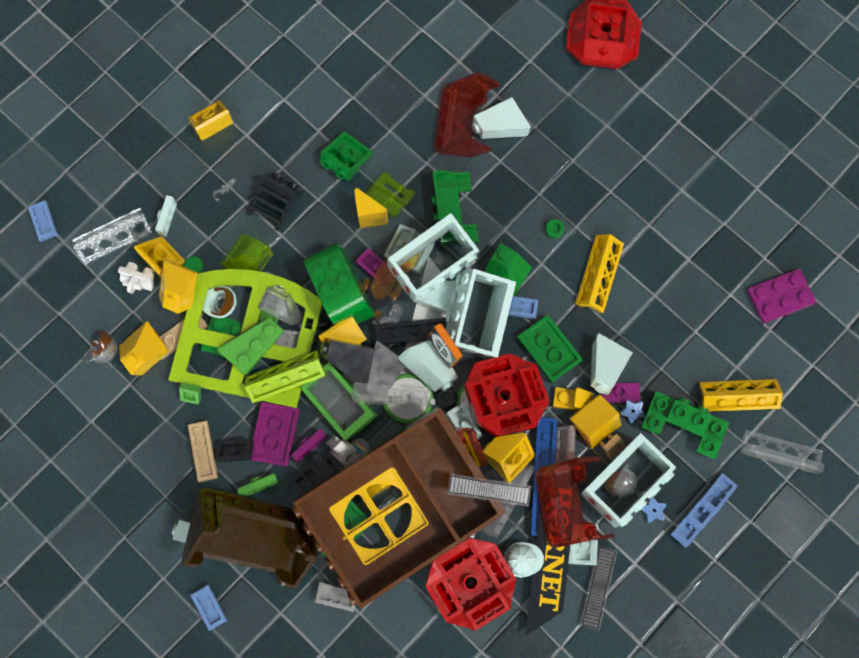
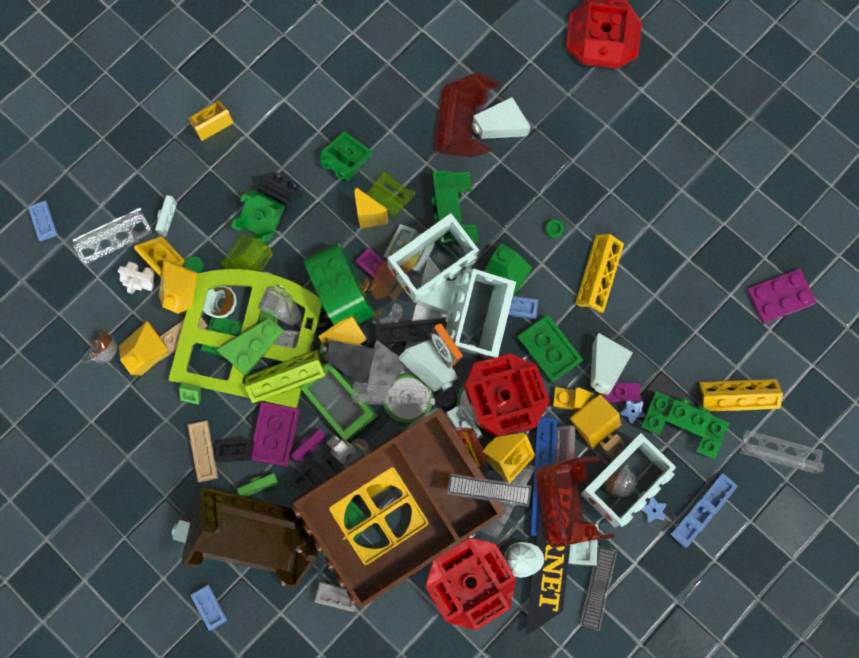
clear hand [213,178,236,201] -> none
none -> green panel [231,190,285,244]

